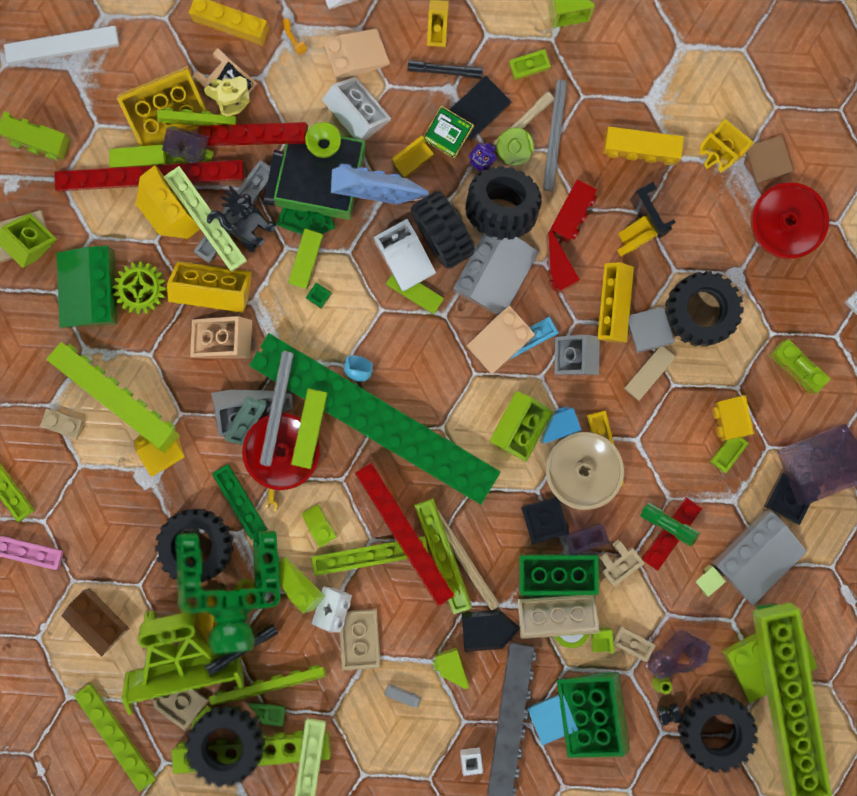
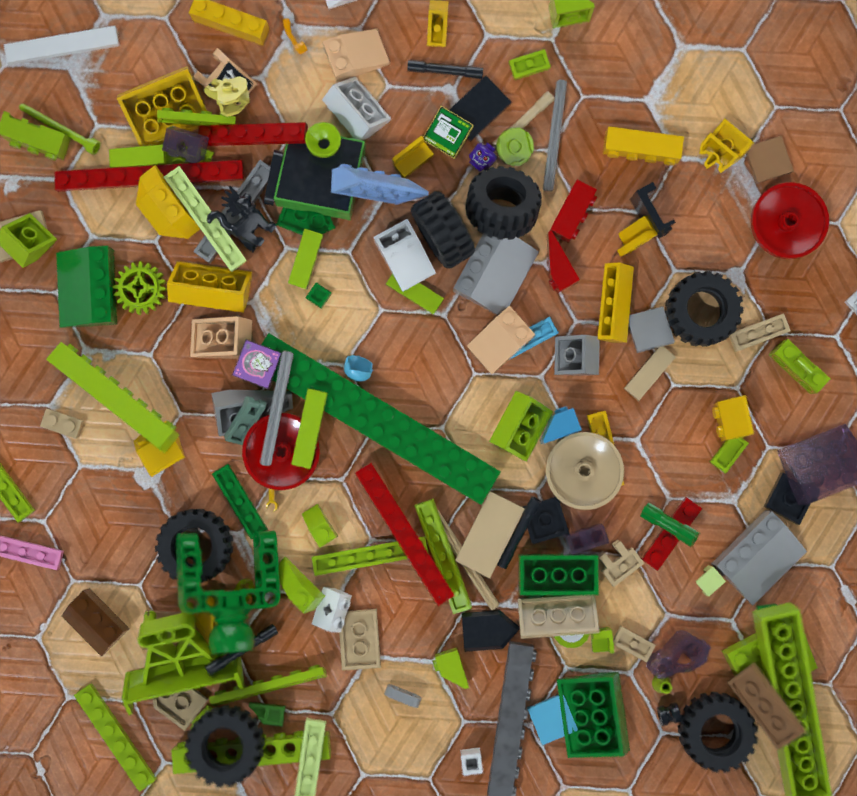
none -> lime piece [19,104,101,155]
none -> tile [232,339,282,390]
none -> tan tile [455,491,524,578]
none -> black piece [497,496,541,569]
none -> medium nougat tile [727,663,807,750]
none -> tan plate [729,313,791,352]

